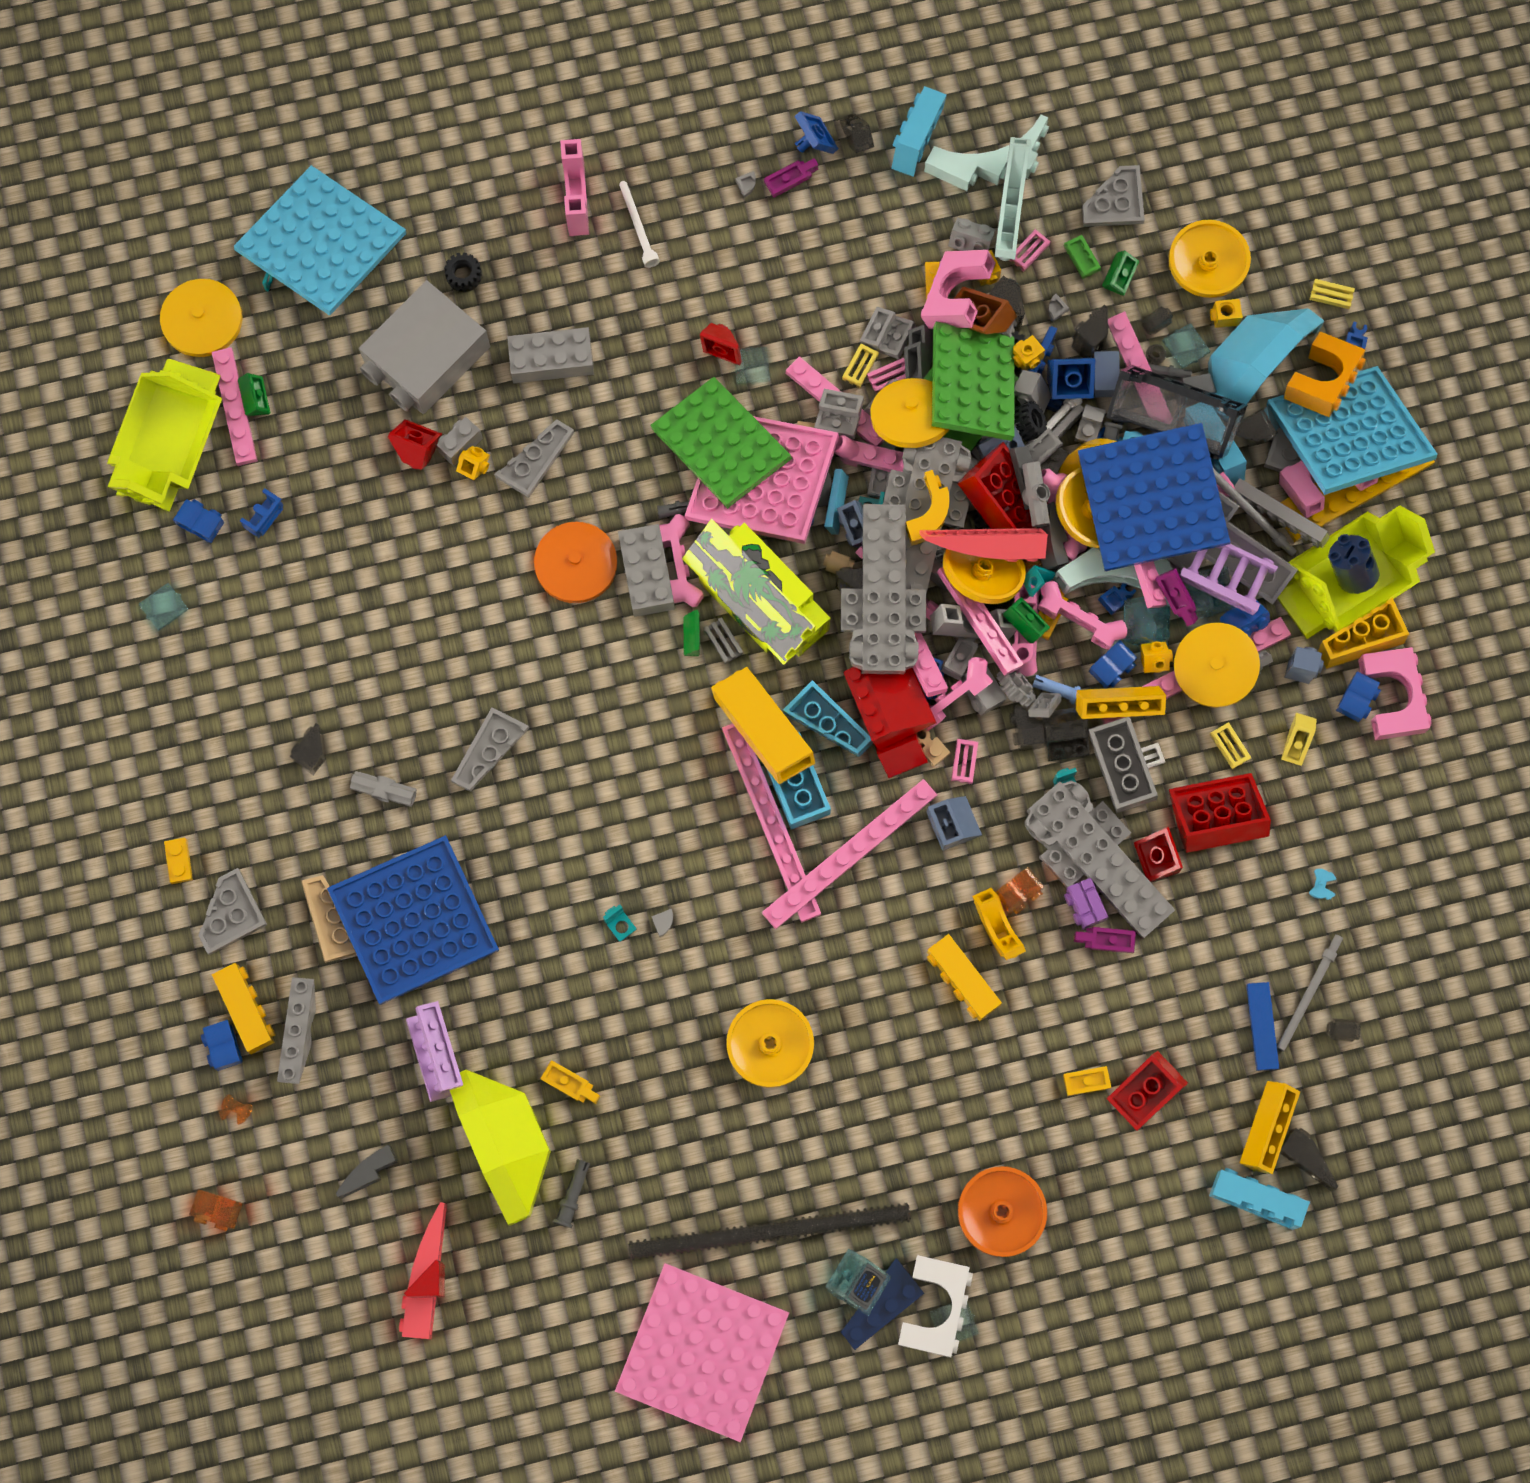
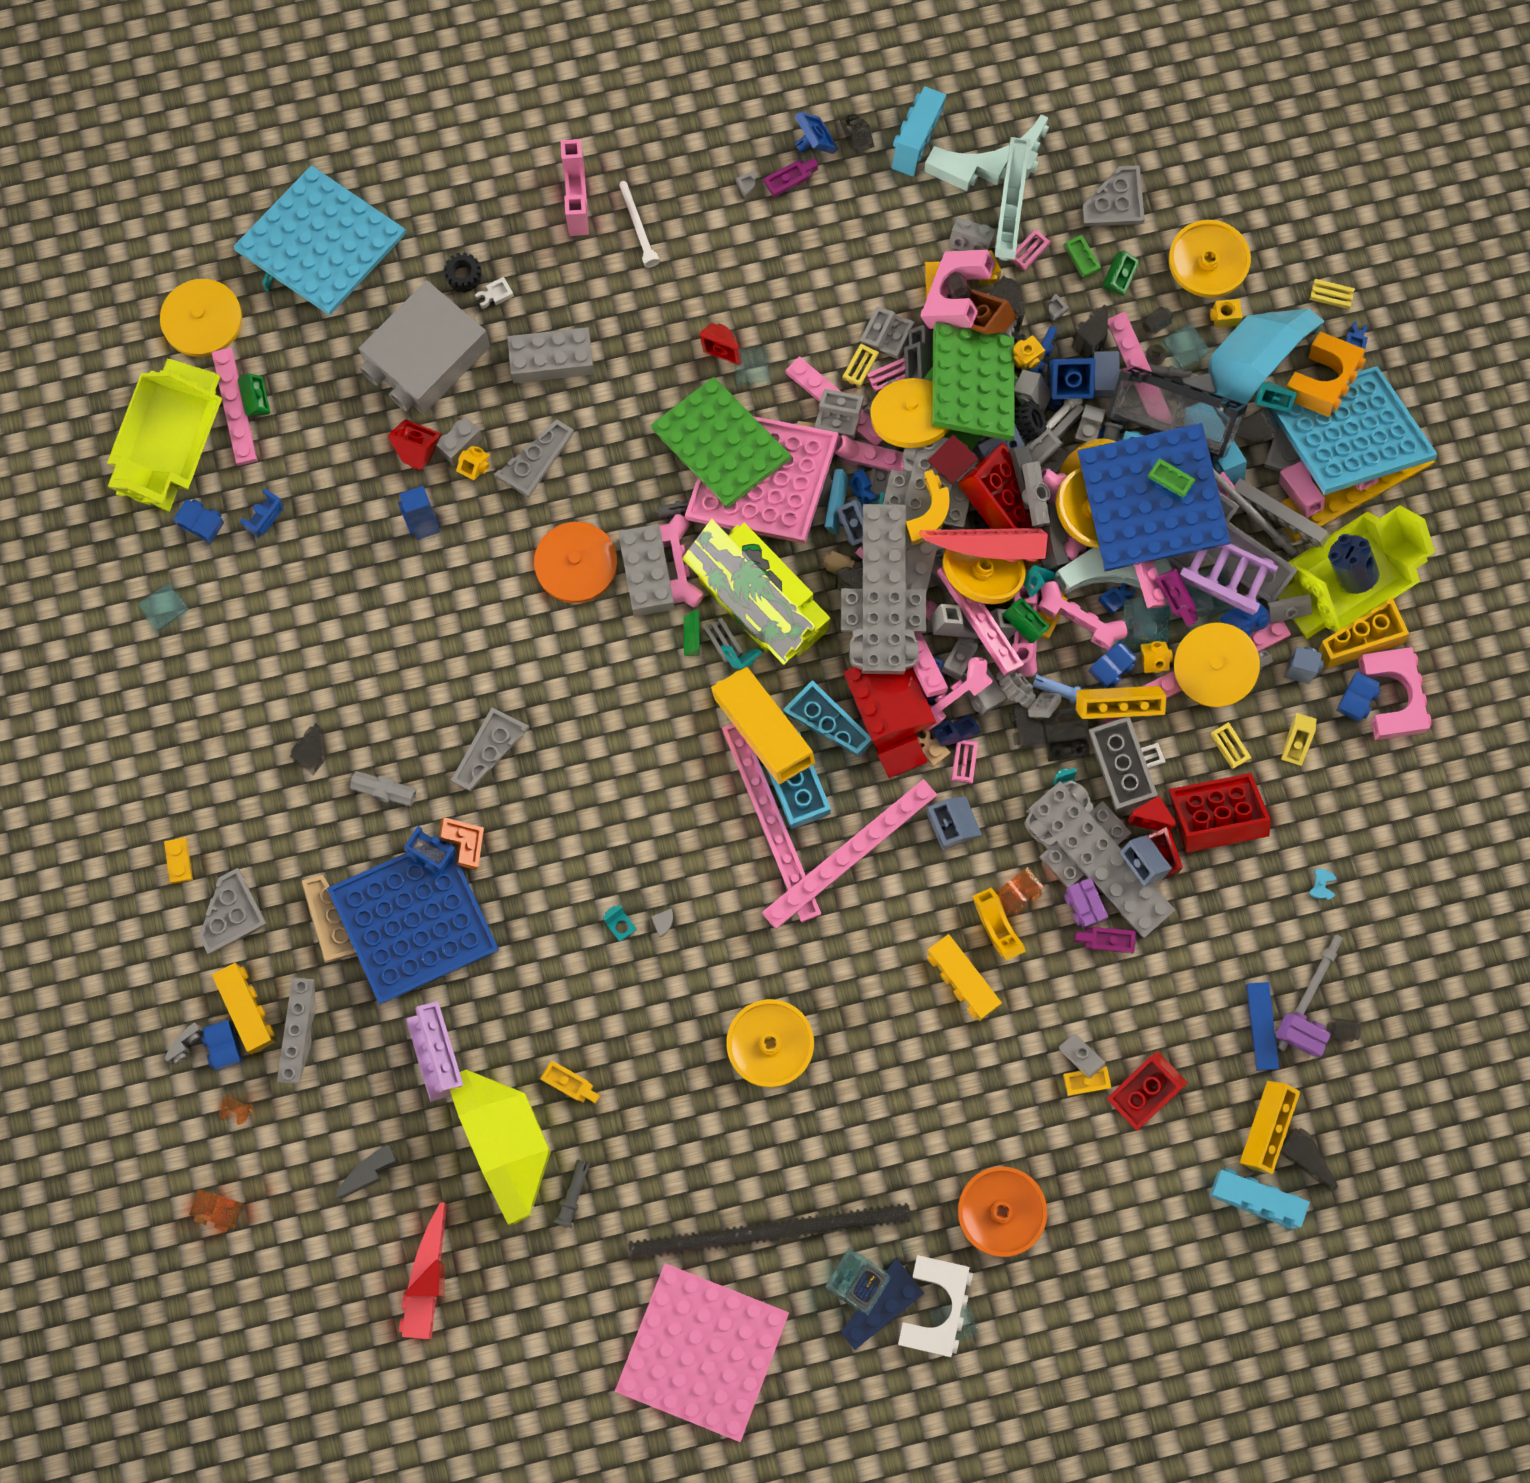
none -> light grey slope [165,1022,204,1064]
none -> blue brick [398,486,441,540]
none -> blue window [404,826,456,873]
none -> plate [438,817,484,870]
none -> white plate [475,277,514,309]
none -> teal bracket [720,645,762,669]
none -> blue plate [849,469,877,504]
none -> dark red piece [928,435,978,485]
none -> dark blue slope [932,713,981,746]
none -> clear smoke brick [947,273,971,299]
none -> light grey plate [1059,1034,1105,1079]
none -> sand blue brick [1120,835,1172,887]
none -> red slope [1127,796,1175,832]
none -> bright green plate [1148,458,1196,498]
none -> teal slope [1254,381,1297,412]
none -> light grey plate [1268,594,1312,623]
none -> medium lavender brick [1276,1012,1331,1057]

